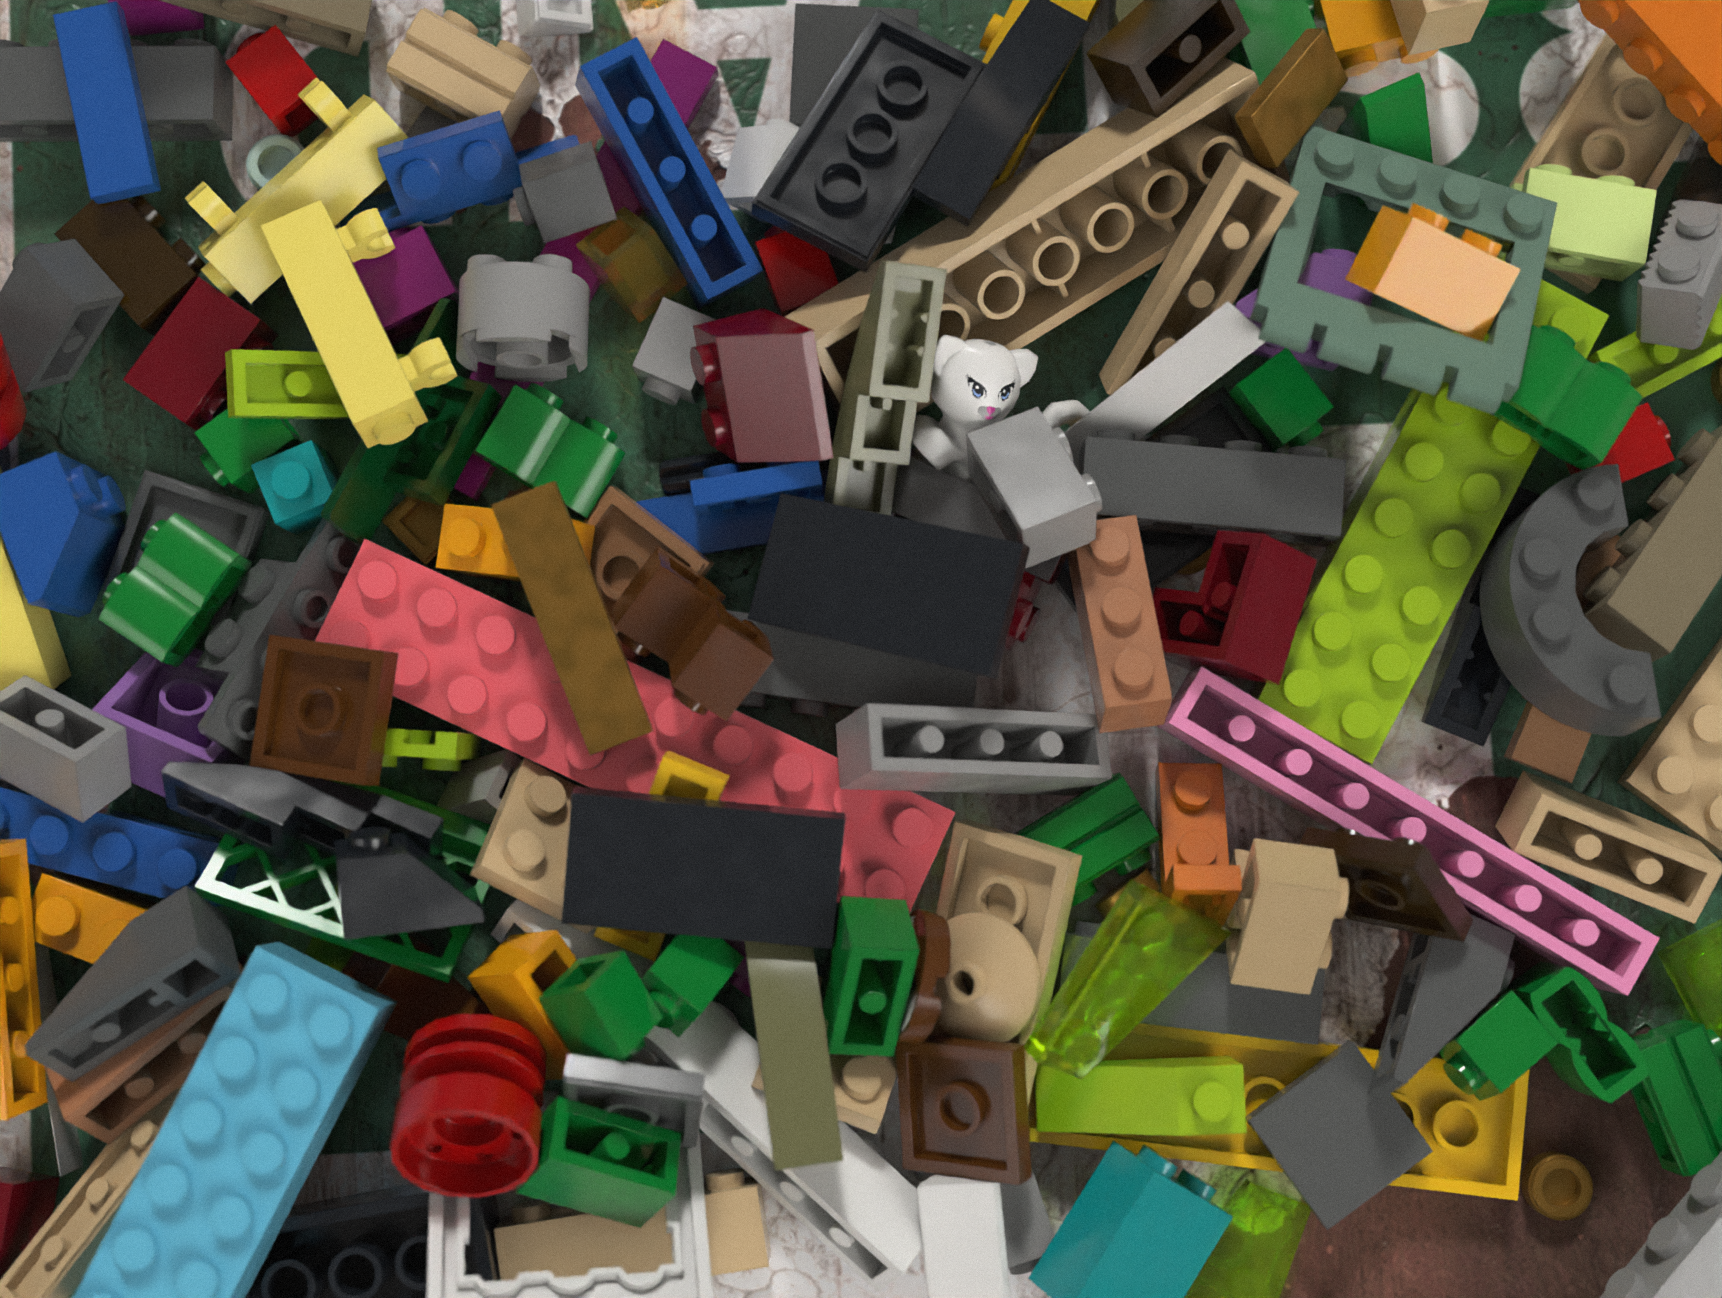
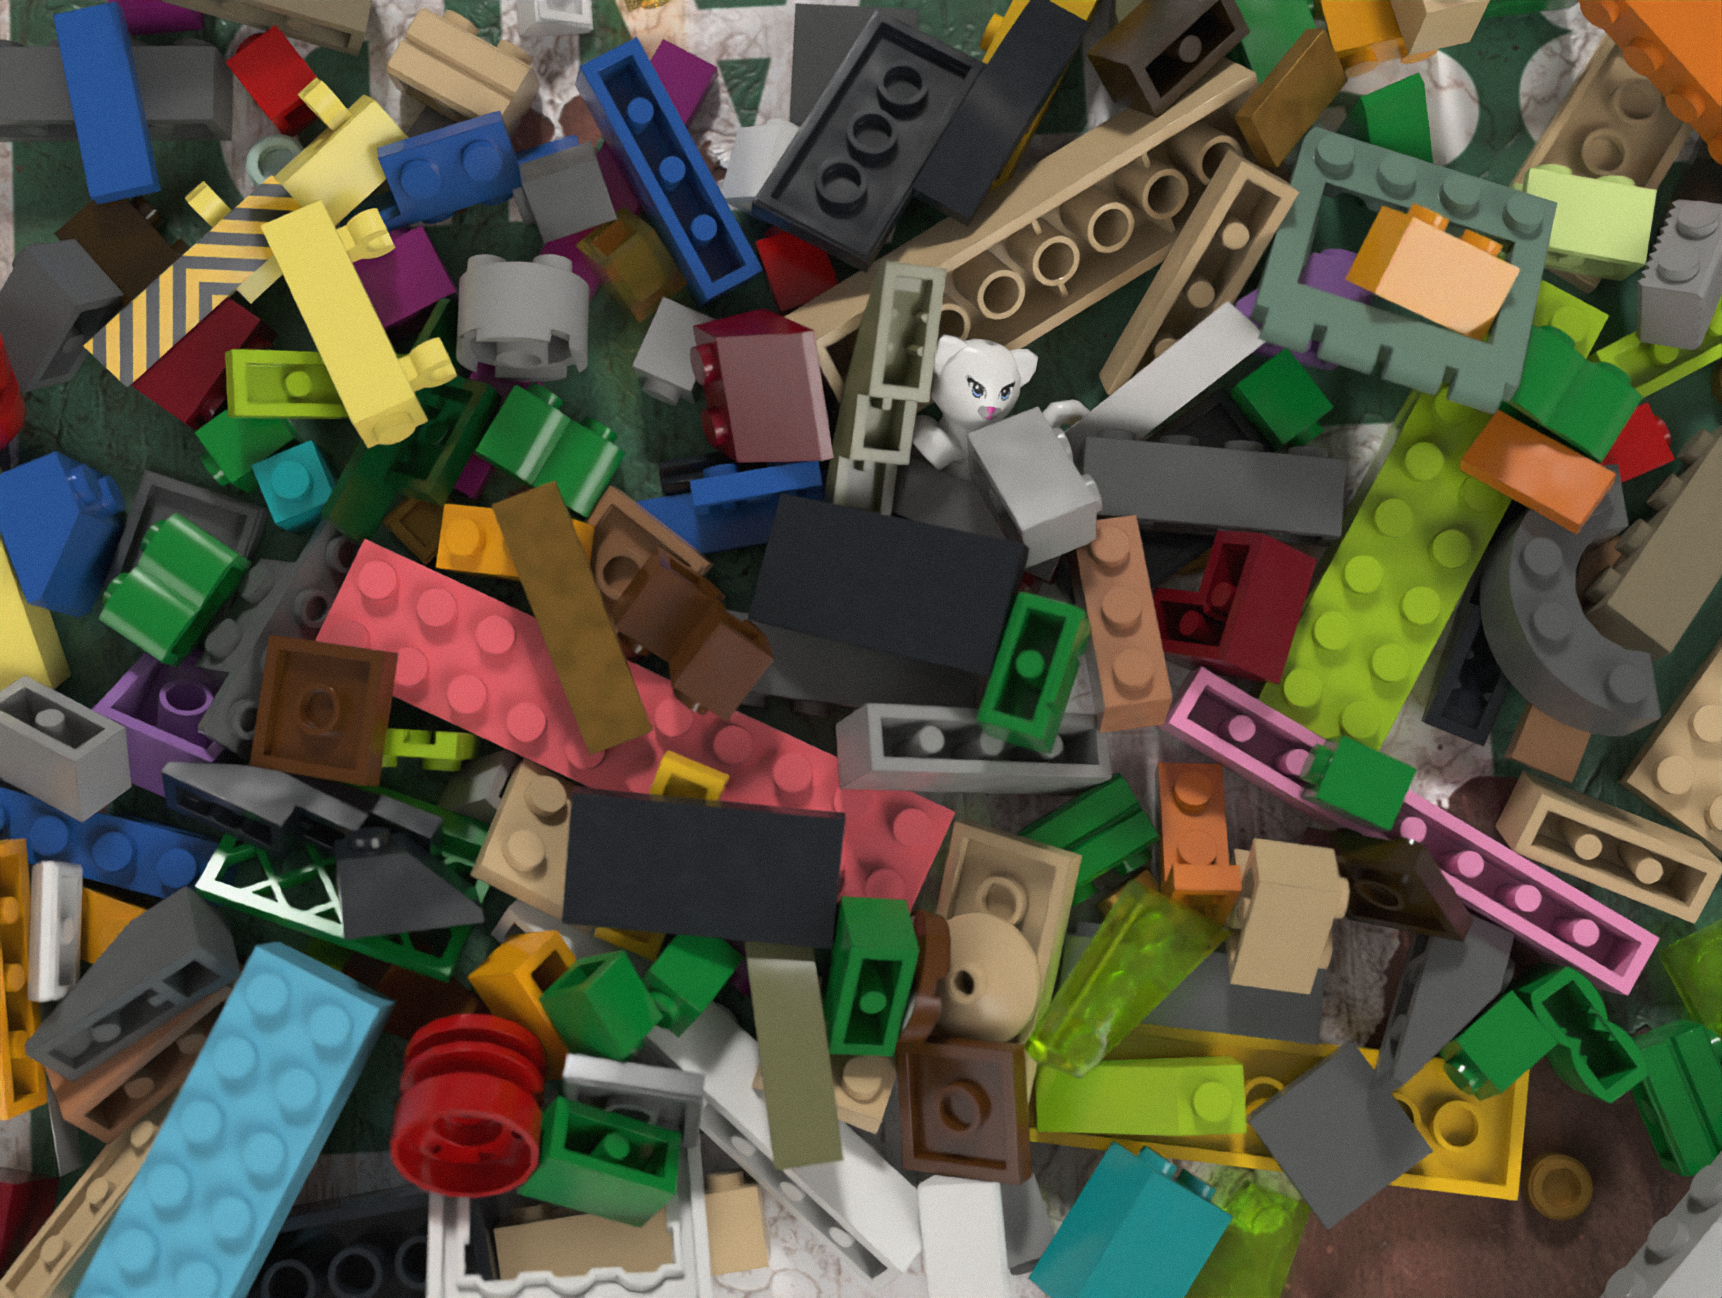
none -> white slope [28,861,83,1001]
none -> sticker [83,175,302,388]
none -> green brick [976,592,1092,754]
none -> green brick [1300,735,1417,831]
none -> orange tile [1460,410,1616,535]

